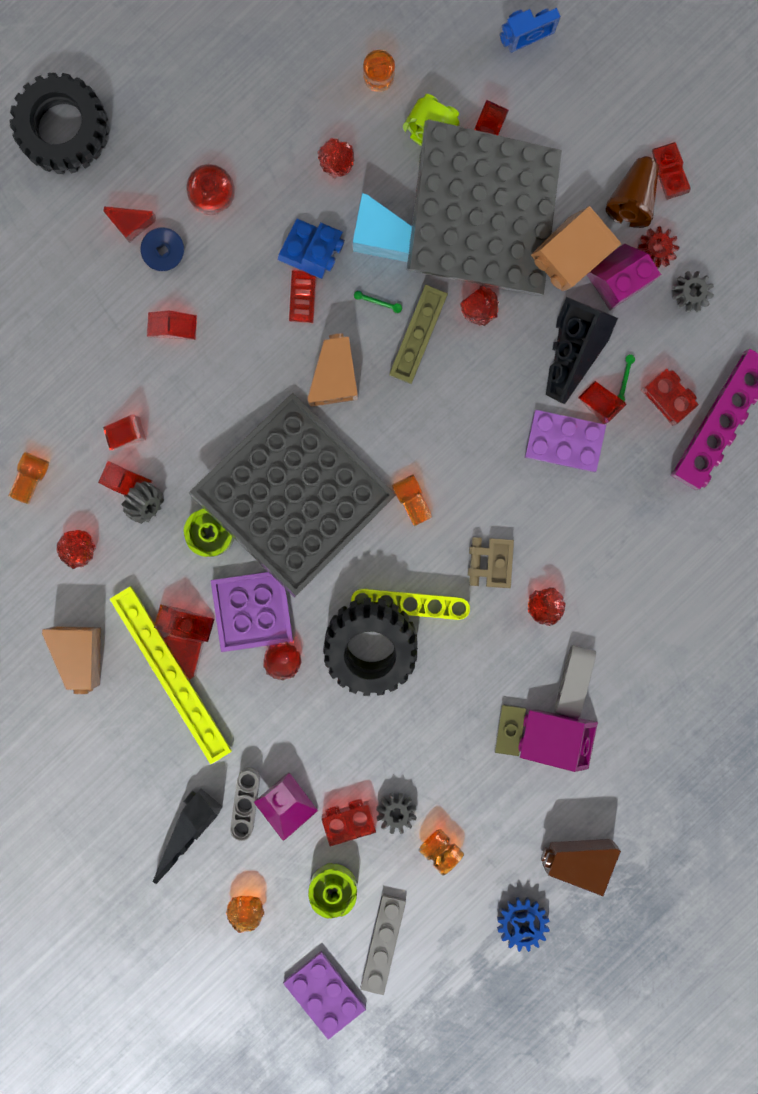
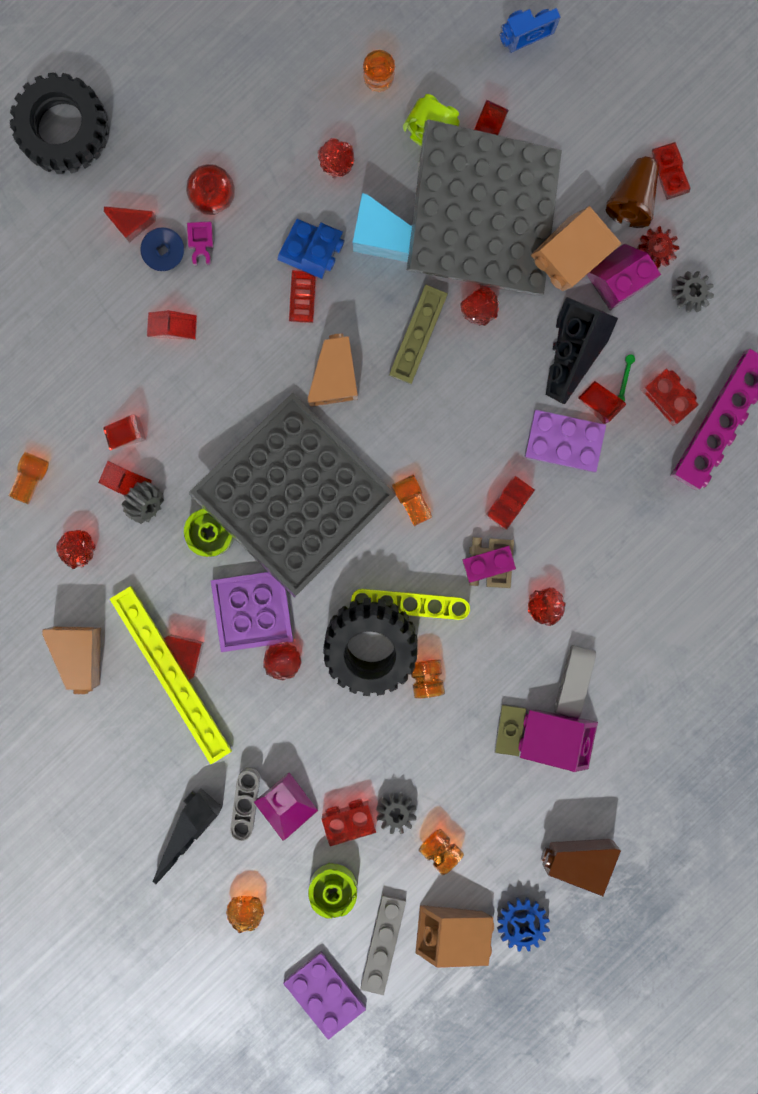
clear red slope [154,604,215,642] -> none
green hinge [354,291,402,314] -> none
none -> magenta plate [187,222,214,266]
none -> clear orange wheel [411,660,445,698]
none -> medium nougat slope [415,905,494,968]
none -> magenta plate [462,546,516,583]
none -> clear red brick [485,476,535,530]

